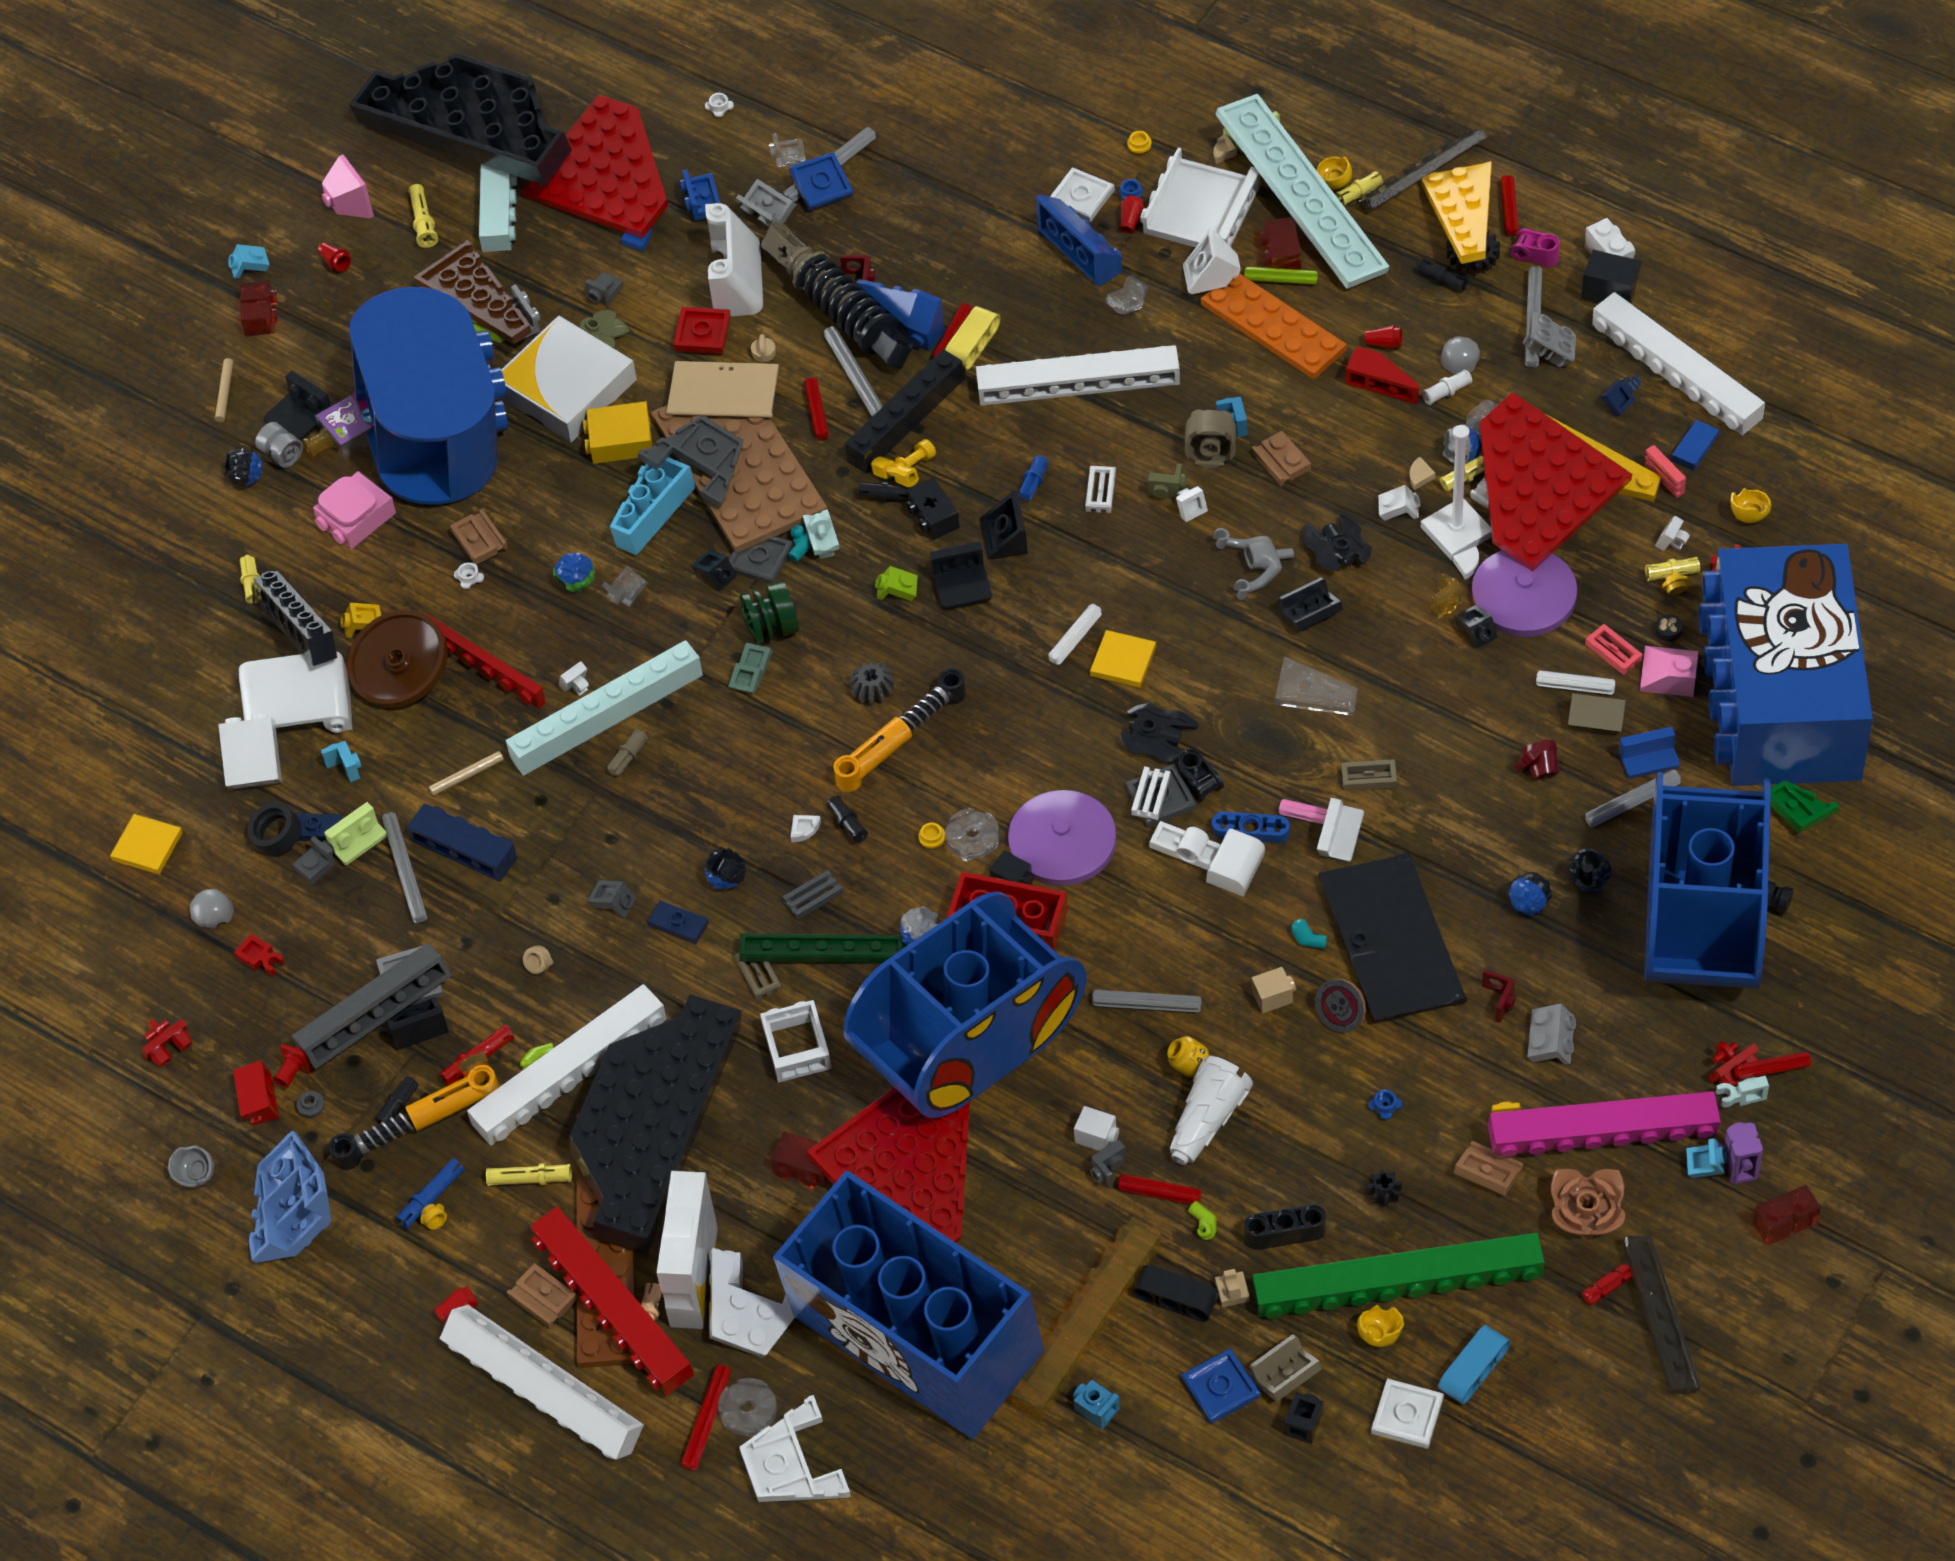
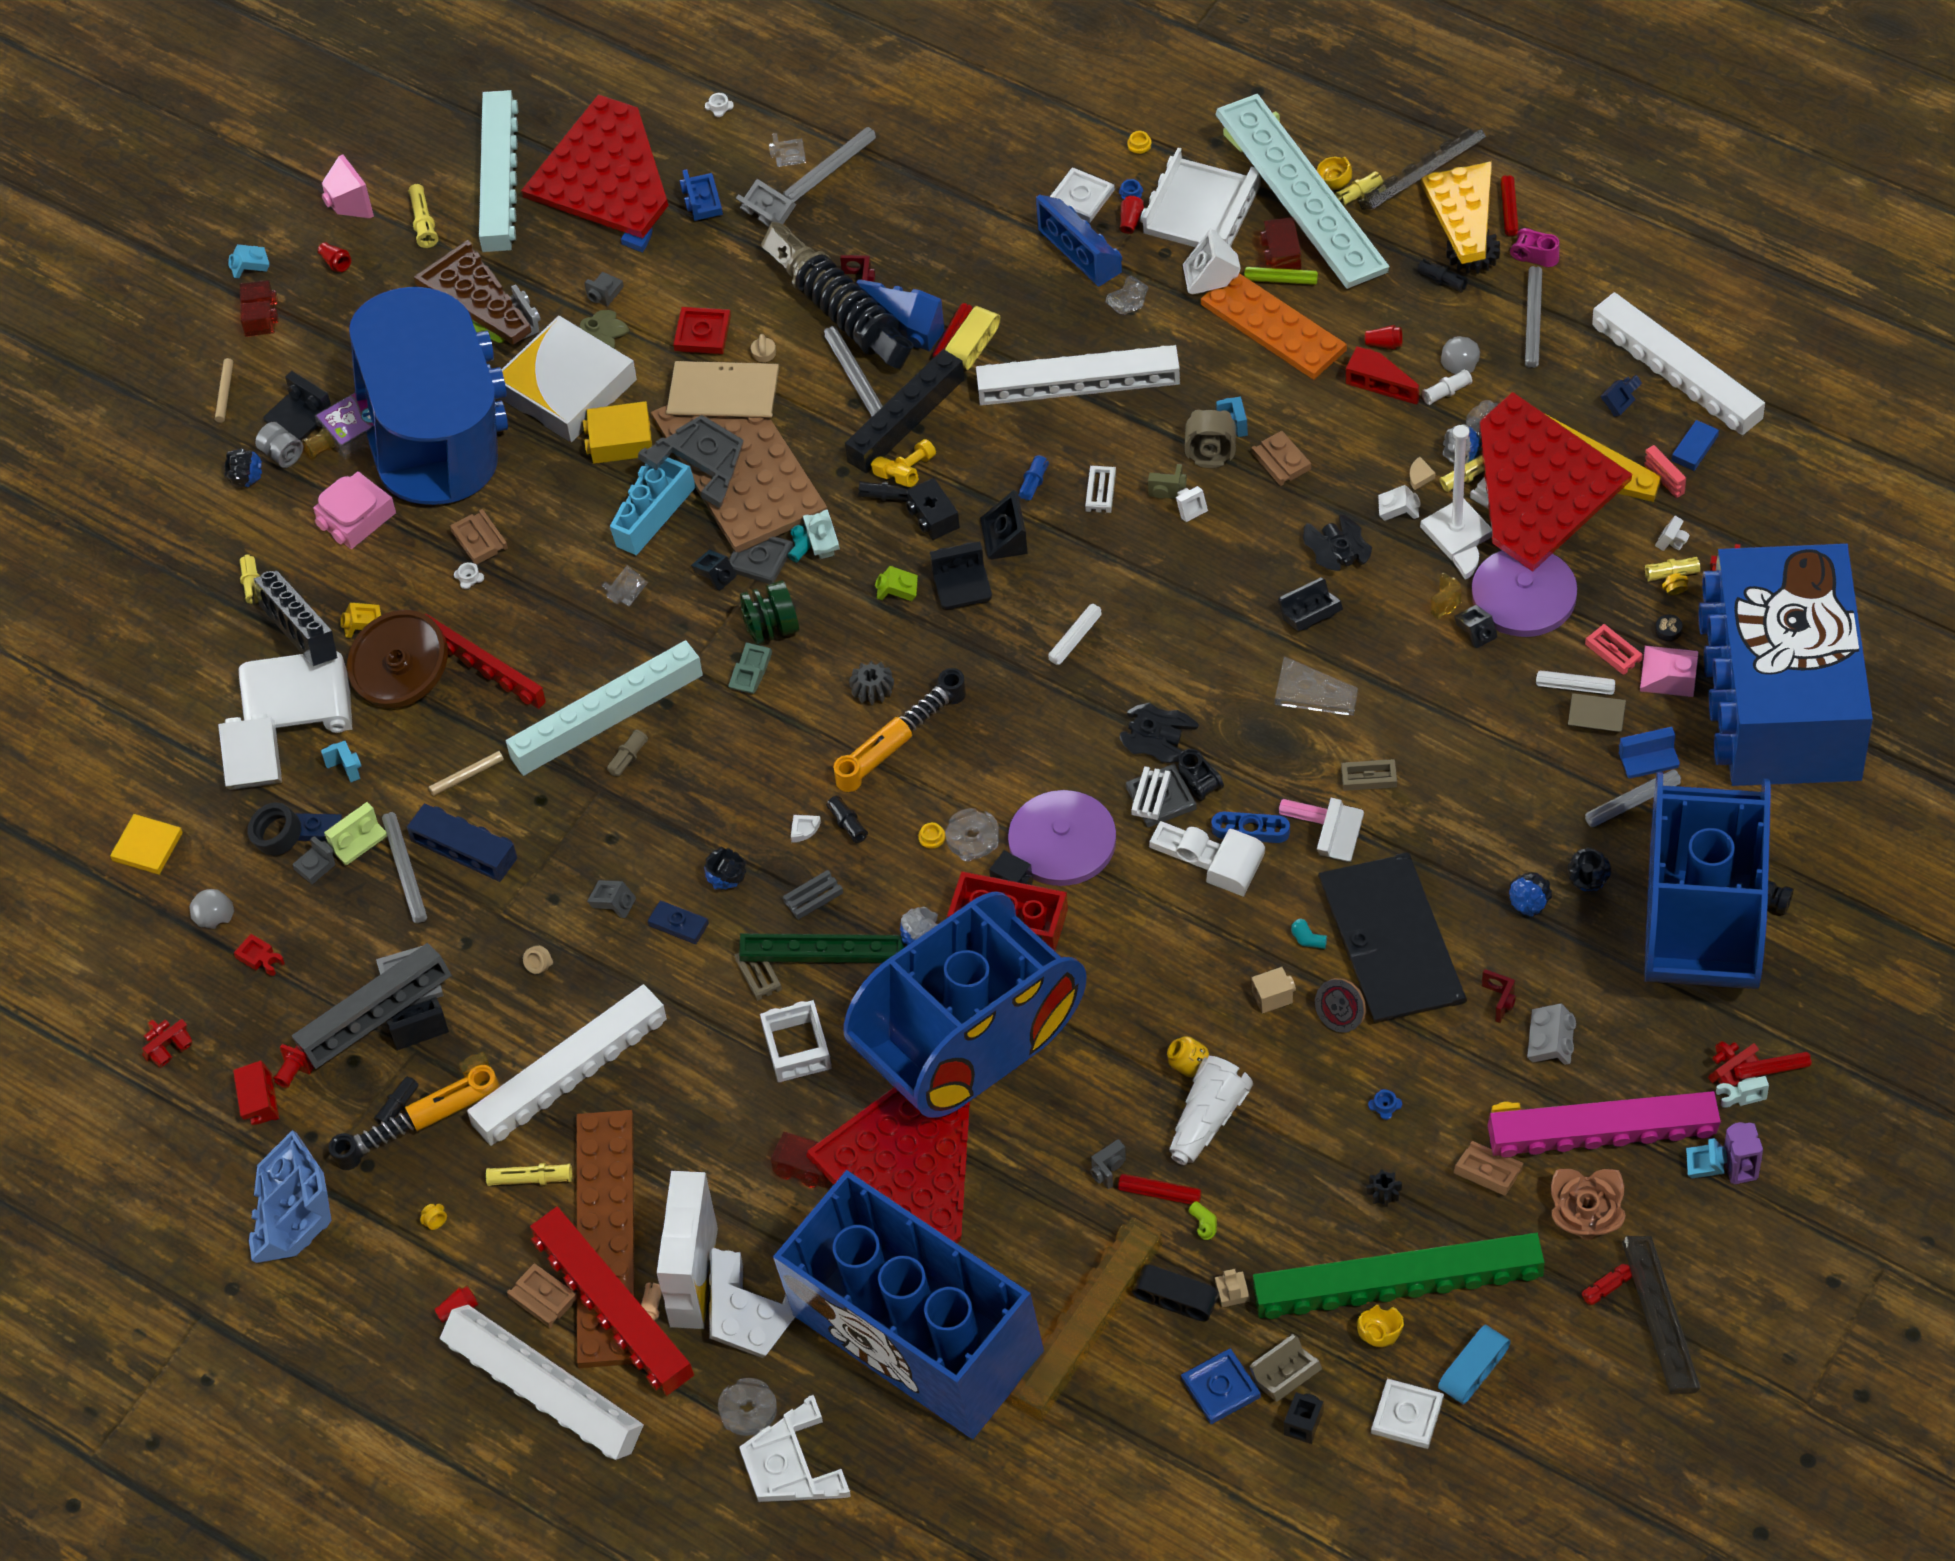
light grey hair [168,1145,215,1188] -> none
dark grey plate [297,1091,325,1118] -> none
black brick [349,53,572,186] -> none
blue pin [395,1158,465,1230] -> none
red pin [439,1024,515,1086] -> none
lime arm [520,1043,553,1070] -> none
blue piece [553,553,595,593] -> none
white tile [558,661,589,696] -> none
black brick [570,994,742,1255] -> none
red axle [681,1364,731,1471] -> none
white windscreen [705,203,763,317] -> none
blue tile [789,152,854,211] -> none
red axle [804,377,829,441] -> none
dark azure brick [1073,1380,1120,1430] -> none
white brick [1074,1106,1119,1151] -> none
yellow tile [1090,630,1156,688] -> none
light grey axle [1092,990,1202,1012] -> none
tan tile [1213,134,1237,164] -> none
light grey piece [1213,528,1294,600] -> none
black beam [1244,1204,1326,1250] -> none
dark red piece [1513,739,1559,780] -> none
light grey hinge [1523,311,1576,367] -> none
black slope [1581,249,1642,304] -> none
white brick [1585,218,1635,259] -> none
yellow hair [1730,488,1771,523] -> none
clear red piece [1753,1185,1821,1246] -> none
green wing [1770,780,1839,834] -> none

